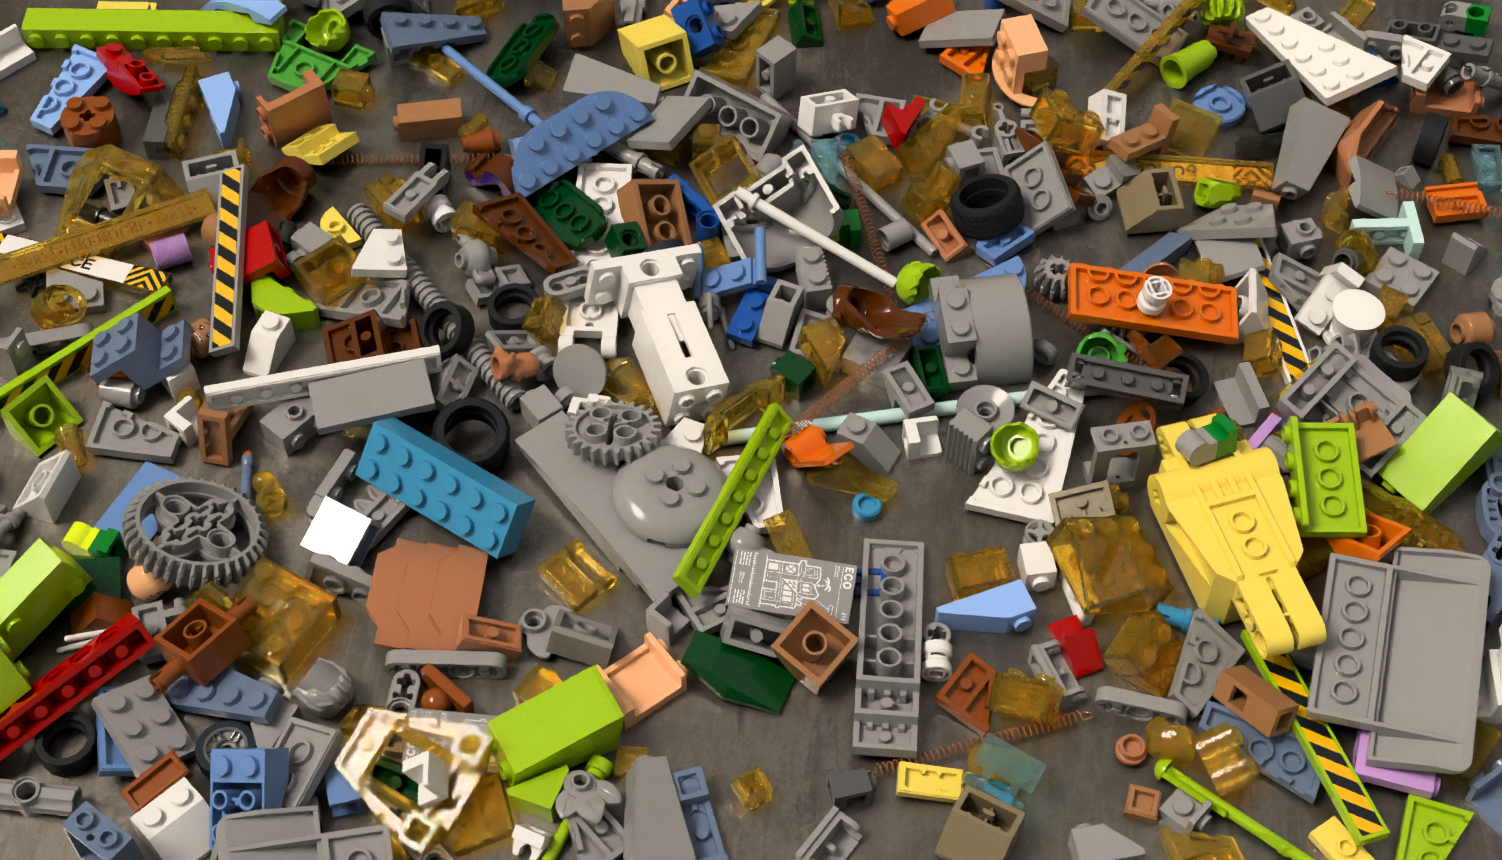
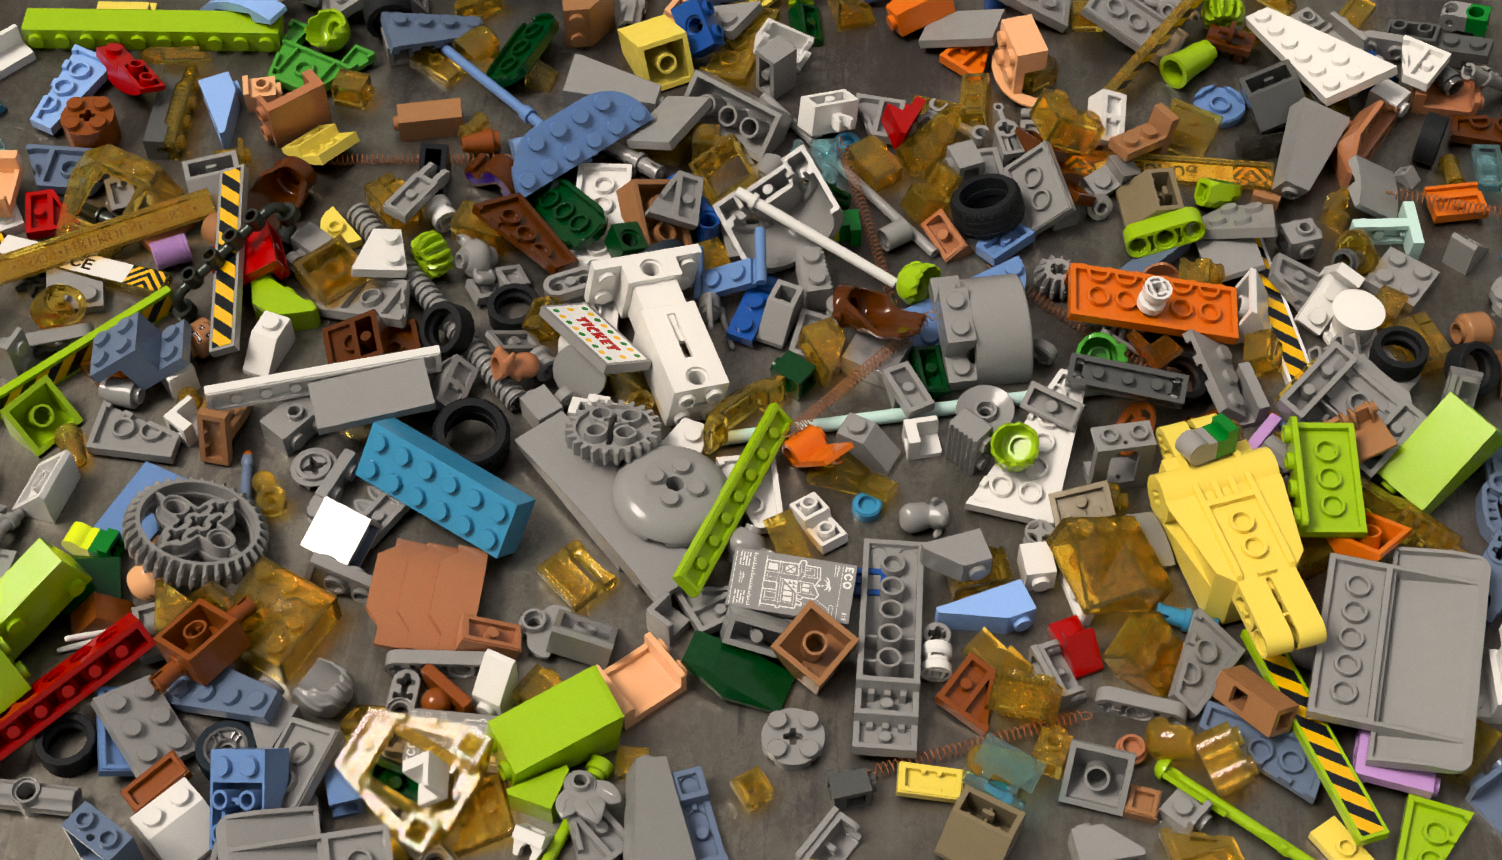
none -> red wing [25,189,82,240]
none -> clear yellow slope [154,579,193,636]
none -> pearl dark grey bar [172,202,301,322]
none -> light nougat brick [242,75,283,113]
none -> light grey gear [290,448,337,490]
none -> lime gear [411,230,454,279]
none -> clear yellow hair [452,25,500,62]
none -> white slope [472,648,521,716]
none -> tile [539,303,652,375]
none -> light grey wing [645,170,704,231]
none -> white hinge [753,18,814,73]
none -> light grey plate [761,708,825,771]
none -> white slope [789,492,848,555]
none -> light grey animal [898,497,950,539]
none -> light grey slope [920,528,993,582]
none -> clear yellow slope [961,627,1033,689]
none -> clear yellow brick [1028,725,1073,780]
none -> light grey slope [1058,738,1137,817]
none -> lime beam [1123,207,1205,258]
none -> light grey slope [1124,511,1176,571]
none -> light grey wing [1182,329,1246,423]
none -> white brick [1364,79,1411,118]

